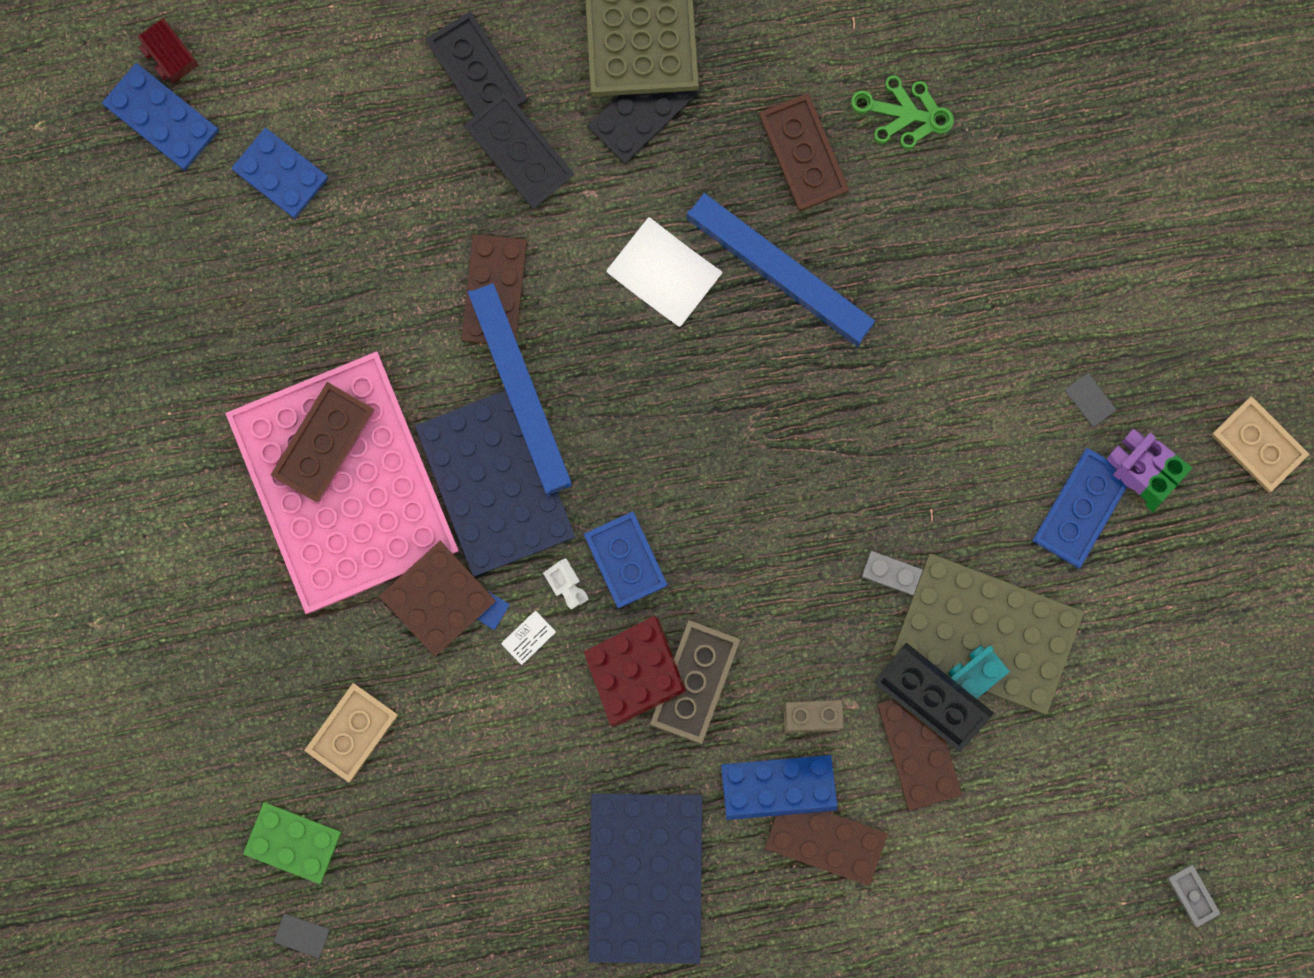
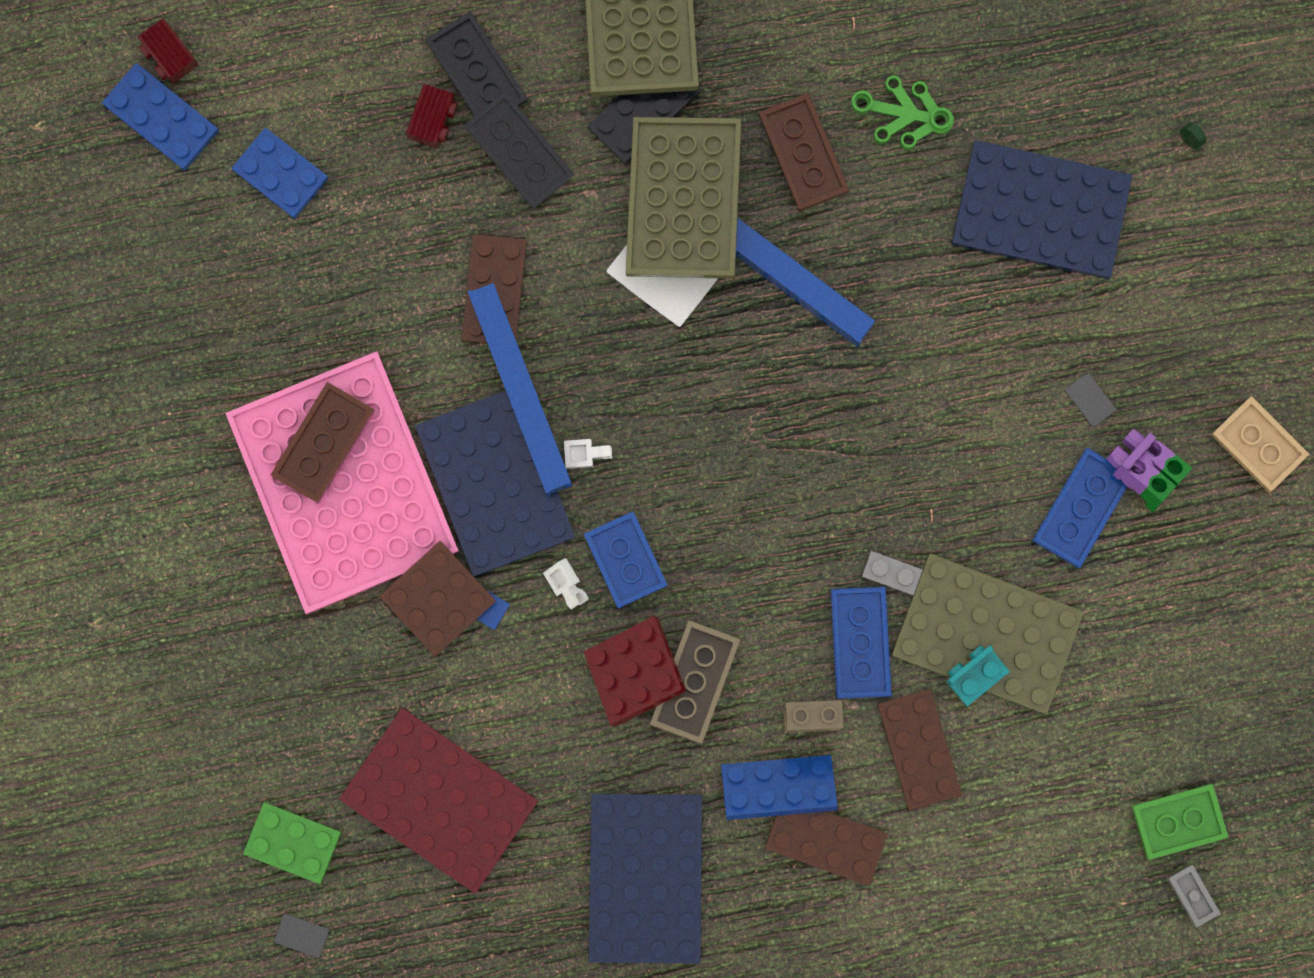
tan plate [304,683,398,783] -> none
white sticker [501,611,556,665] -> none
black plate [873,642,994,752] -> none
none -> dark red plate [339,708,538,894]
none -> dark red brick [406,84,458,149]
none -> white plate [564,439,612,469]
none -> olive plate [625,117,742,279]
none -> blue tile [830,587,892,699]
none -> dark blue plate [951,140,1132,280]
none -> bright green plate [1131,784,1229,860]
none -> dark green tile [1180,123,1207,150]

